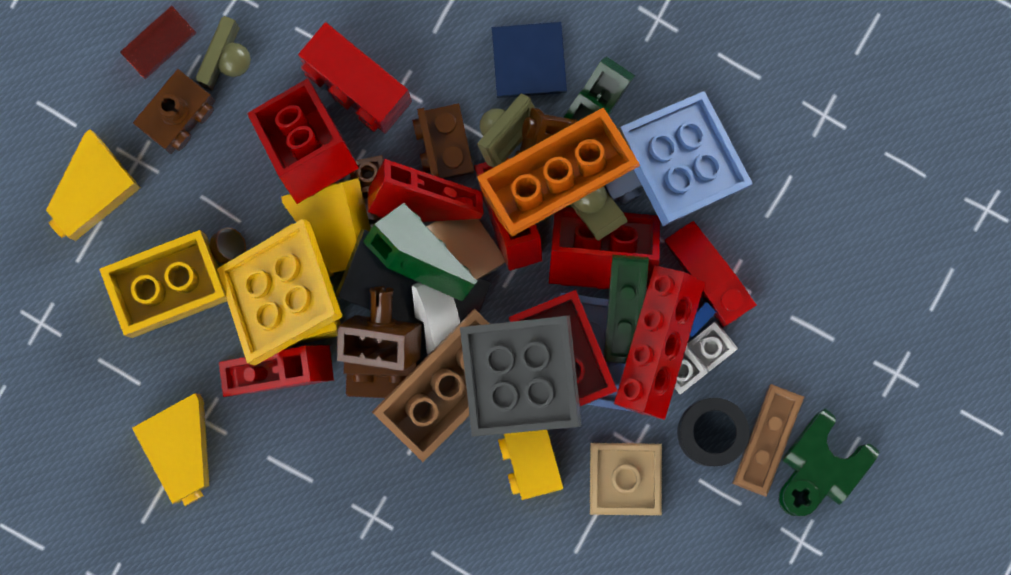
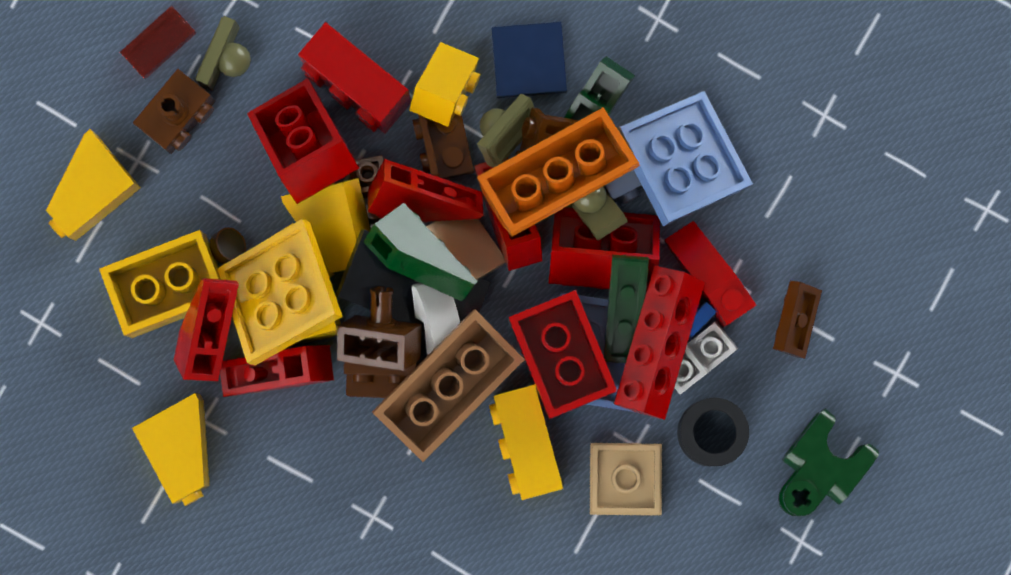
dark grey plate [460,315,582,437] -> none
medium nougat tile [732,384,804,497] -> none
none -> red slope [174,278,239,381]
none -> yellow brick [409,42,480,127]
none -> reddish brown plate [773,280,822,359]

